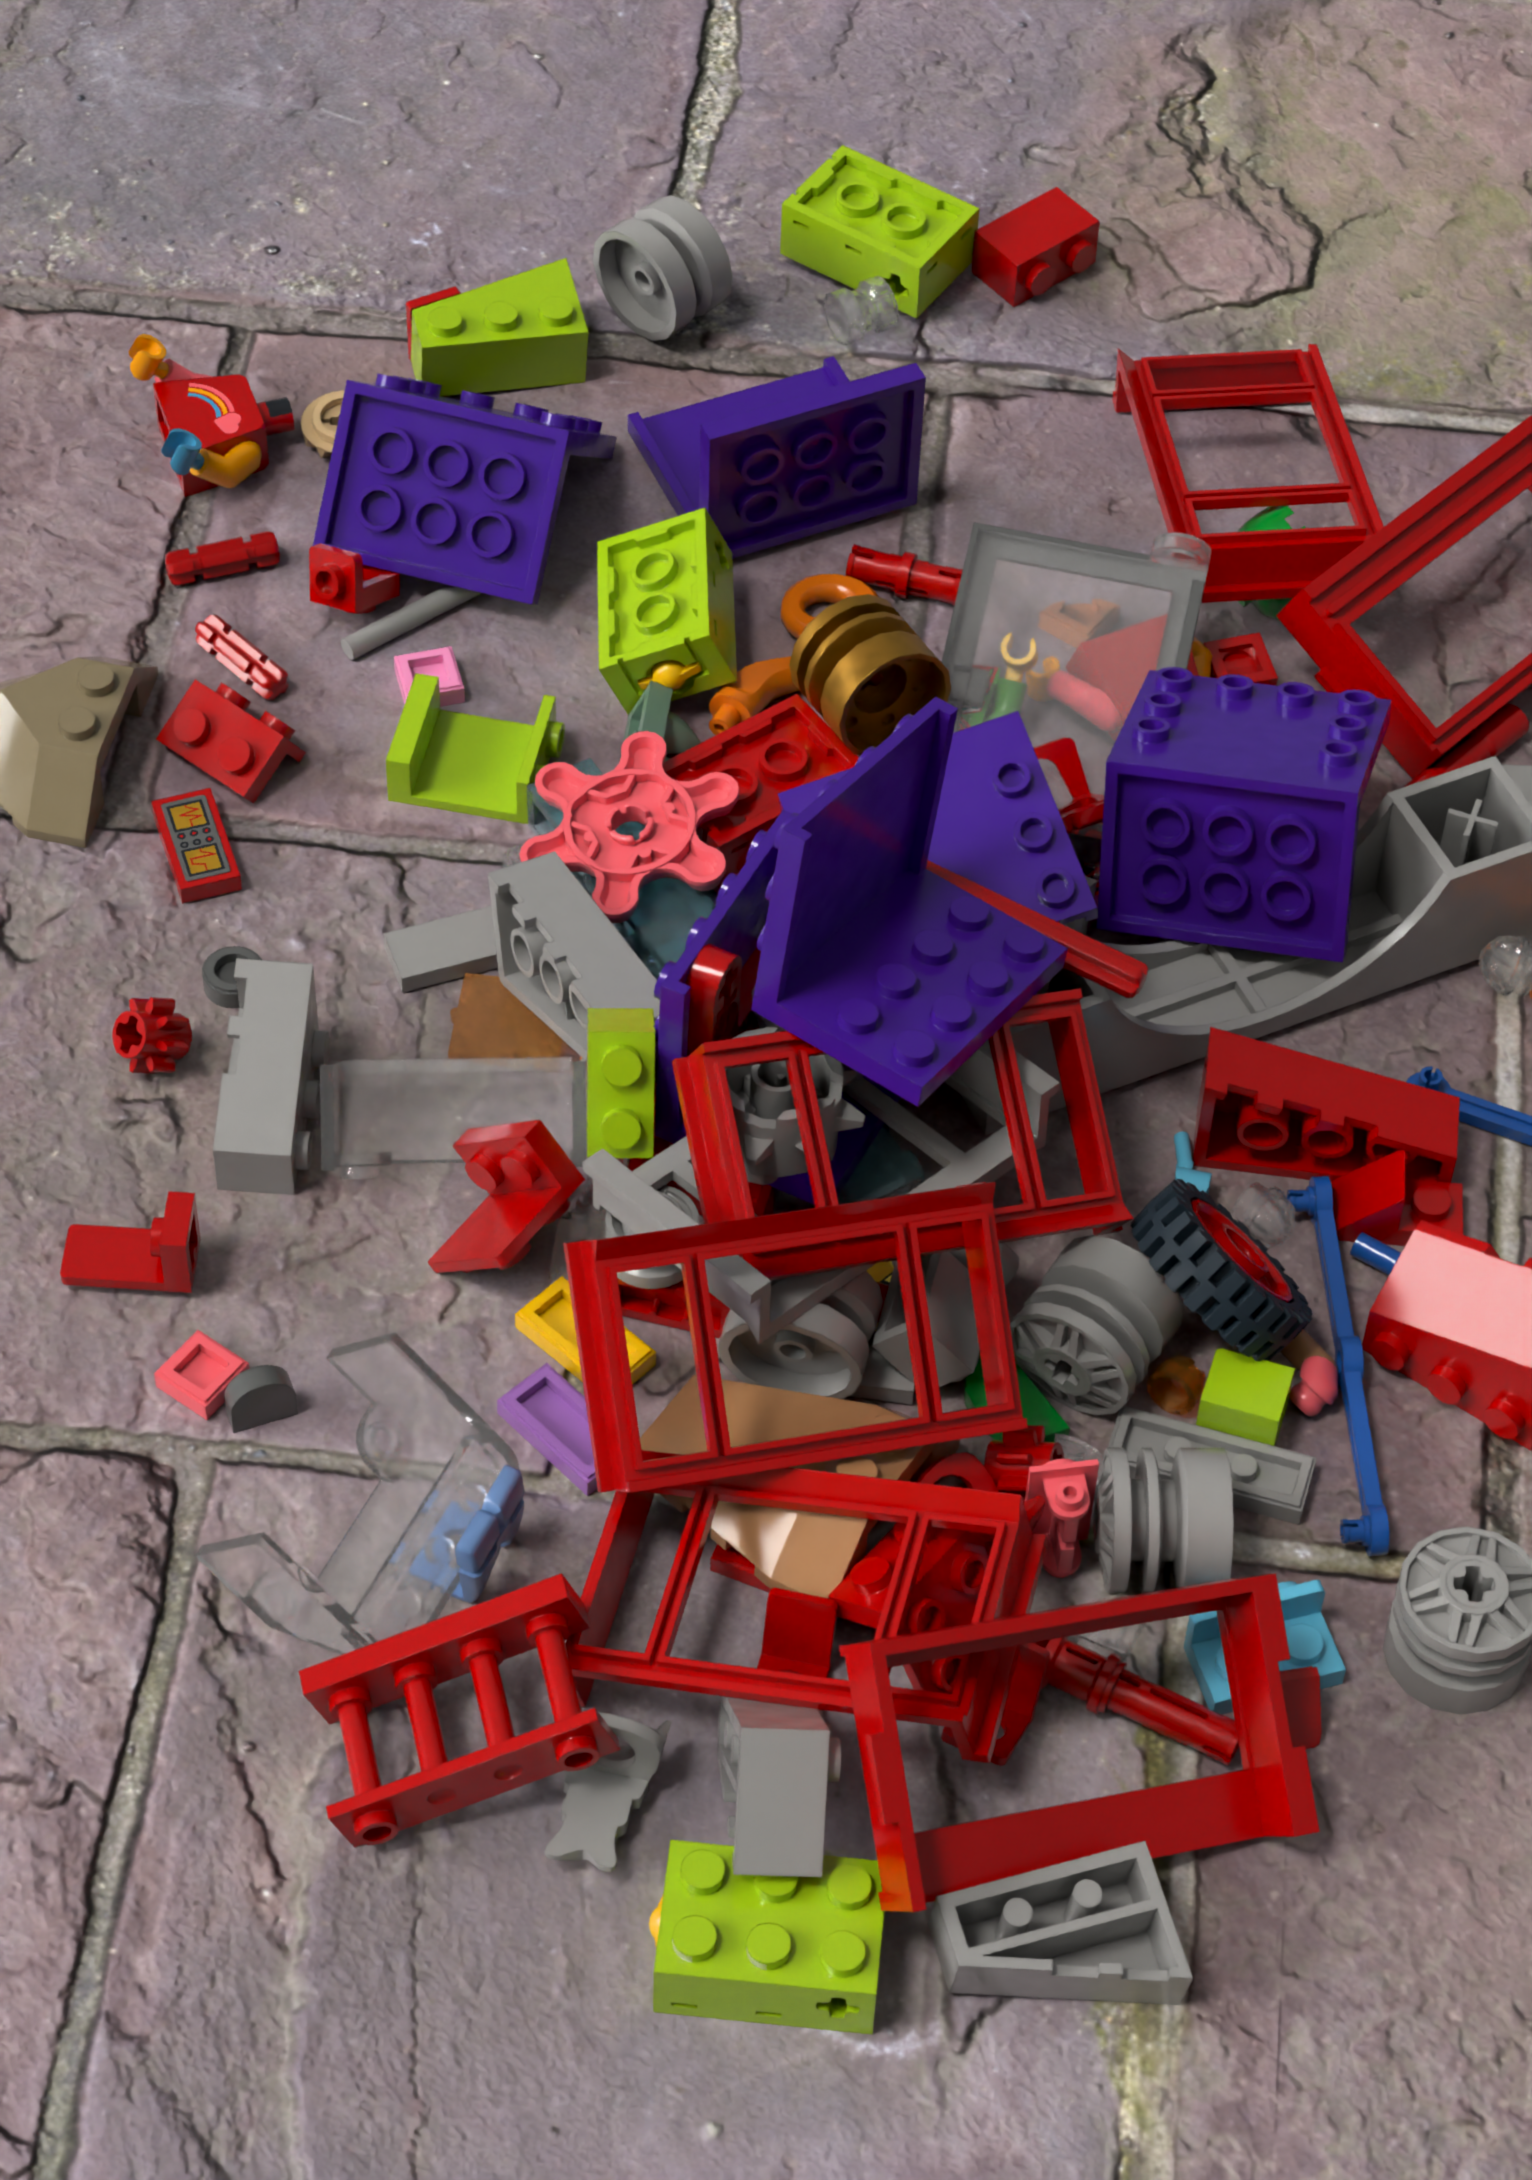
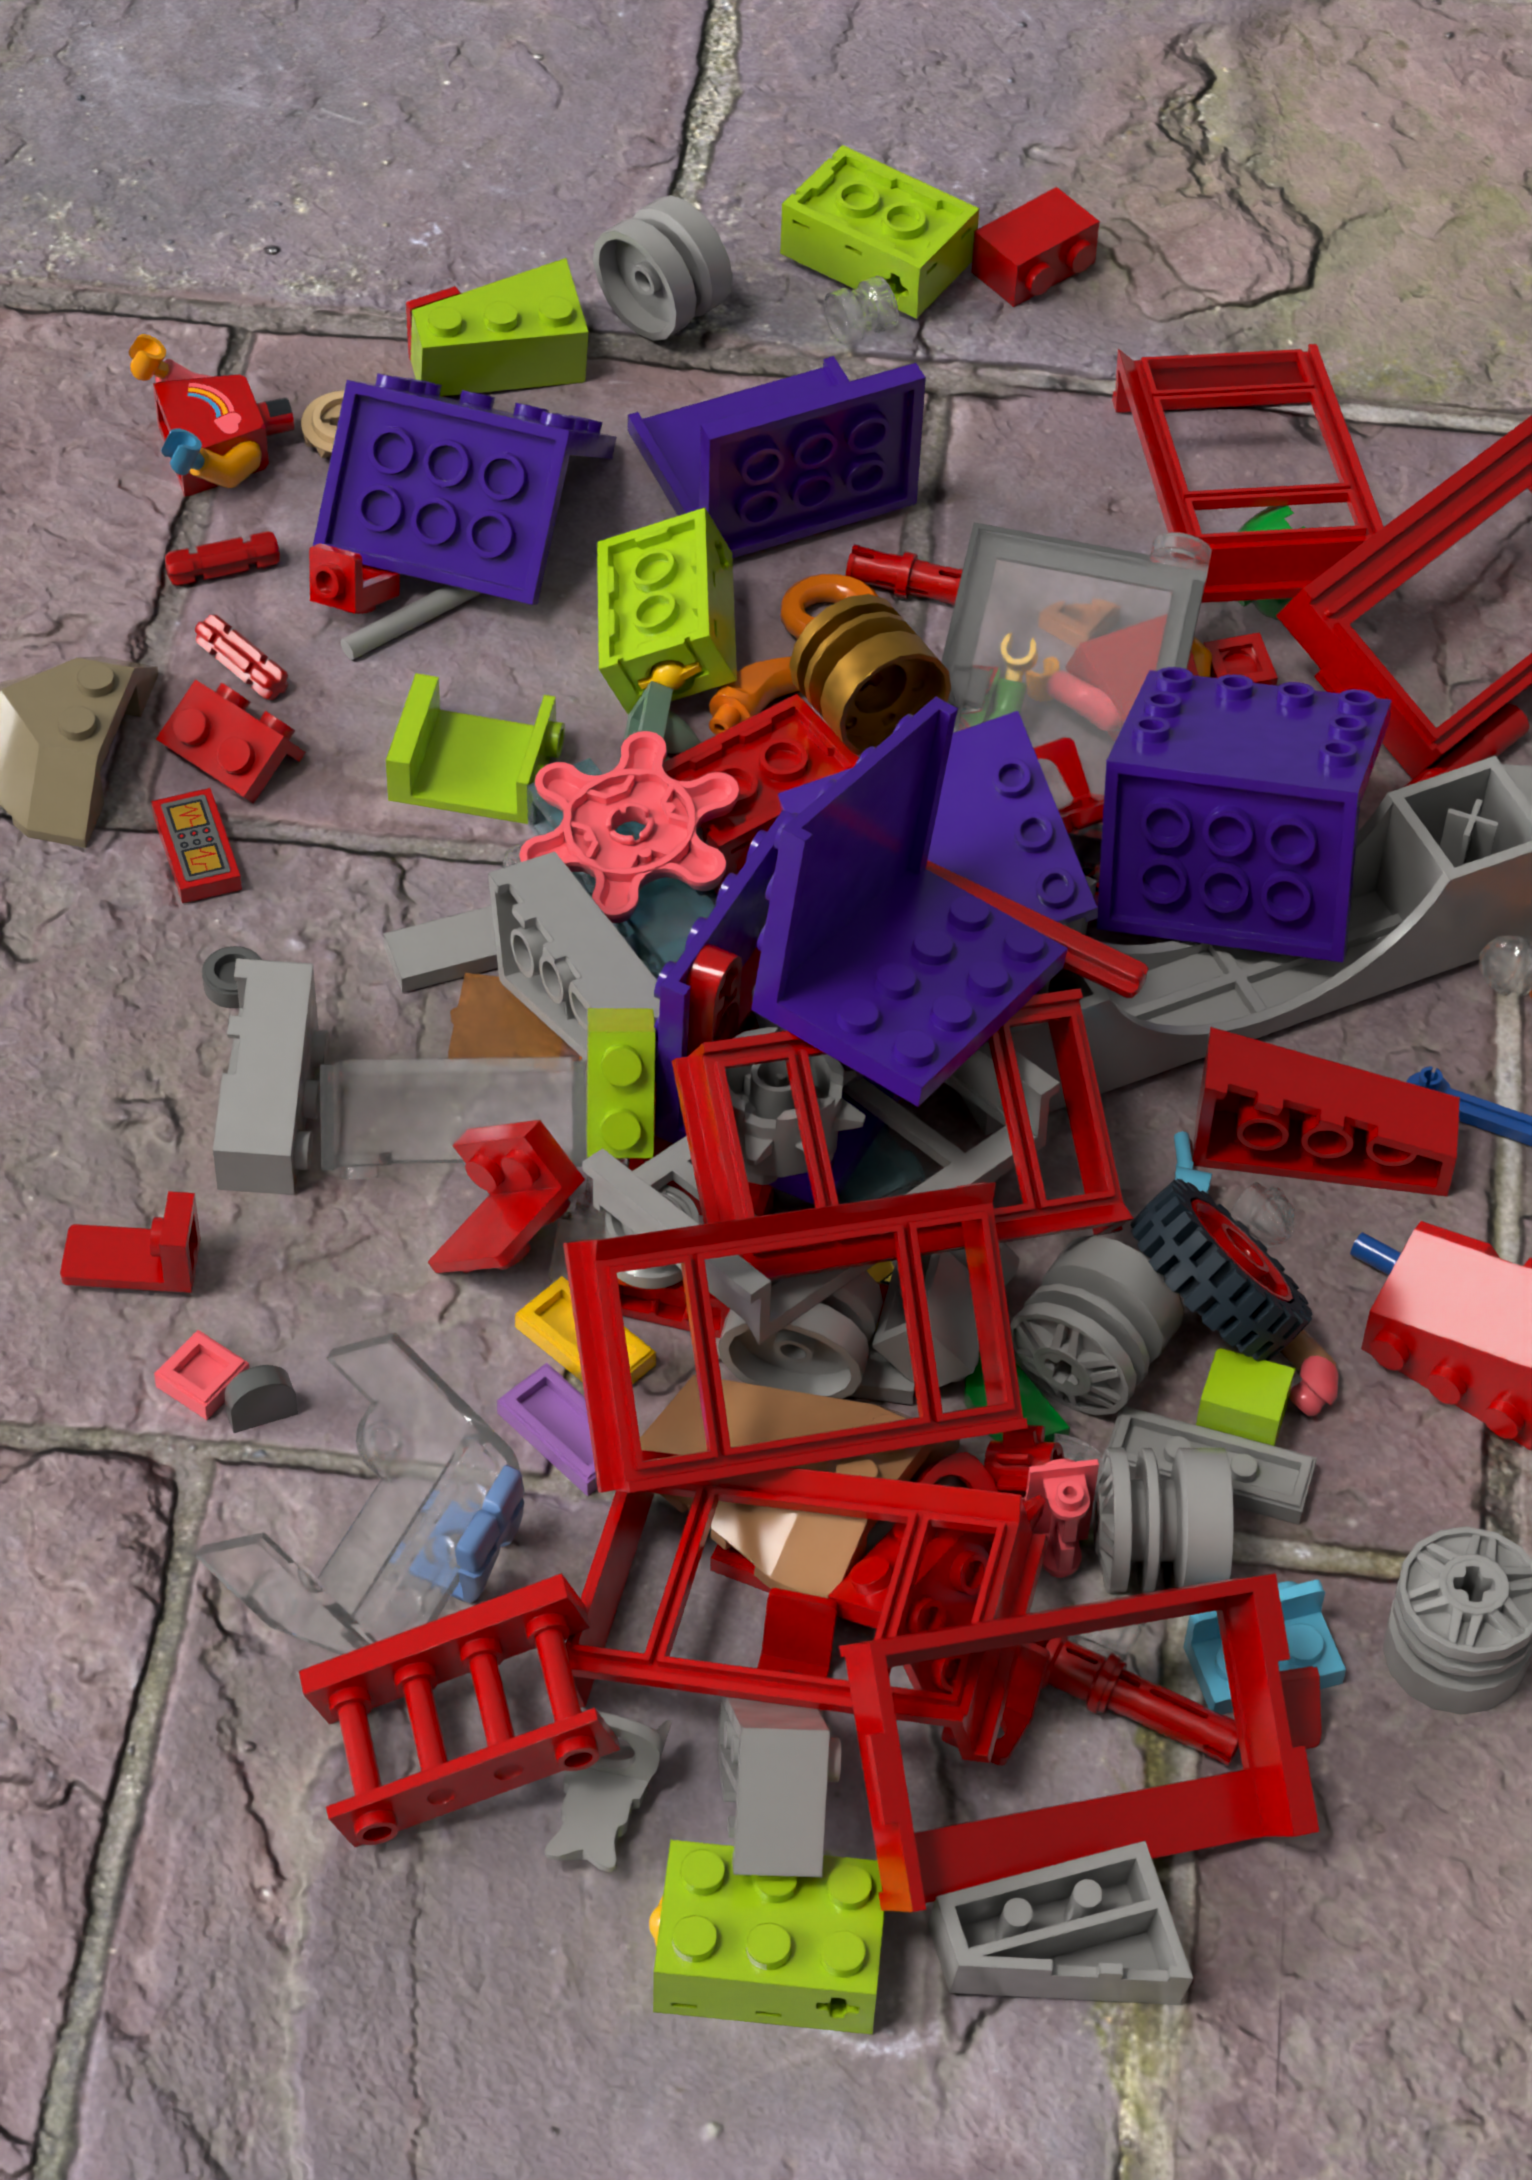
red gear [112,997,192,1074] -> none
bright pink tile [394,646,465,707] -> none
clear orange hinge [1147,1355,1206,1415] -> none
blue piece [1286,1176,1389,1556] -> none
red slope [1331,1150,1463,1246] -> none

